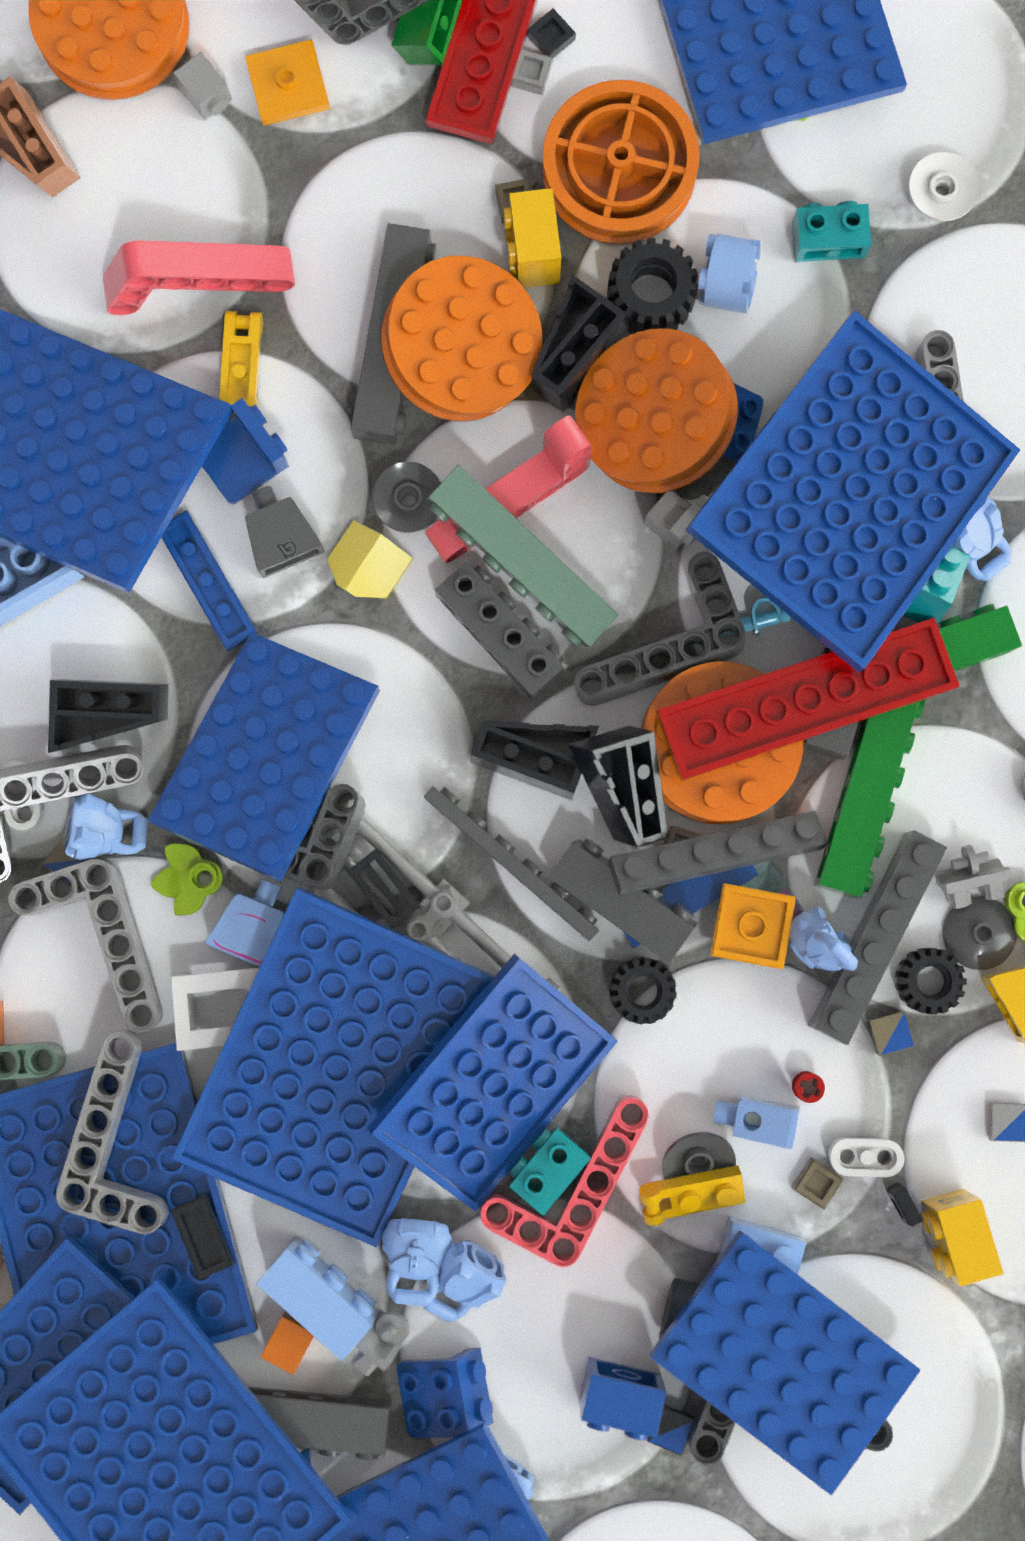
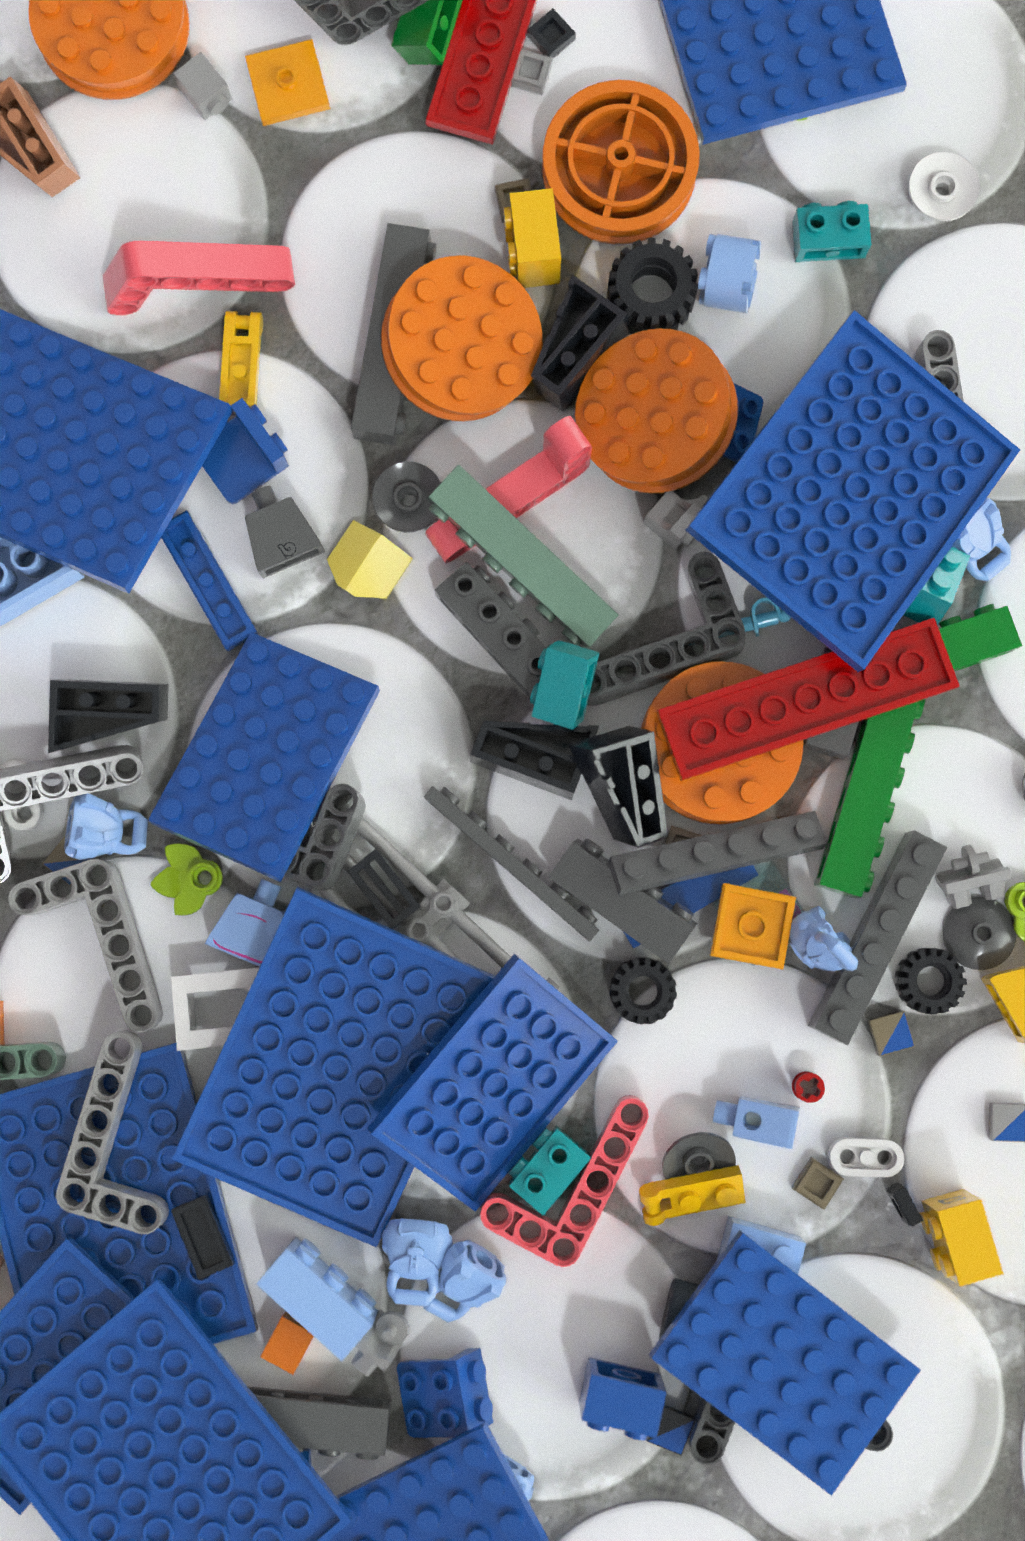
none -> teal brick [530,640,600,730]

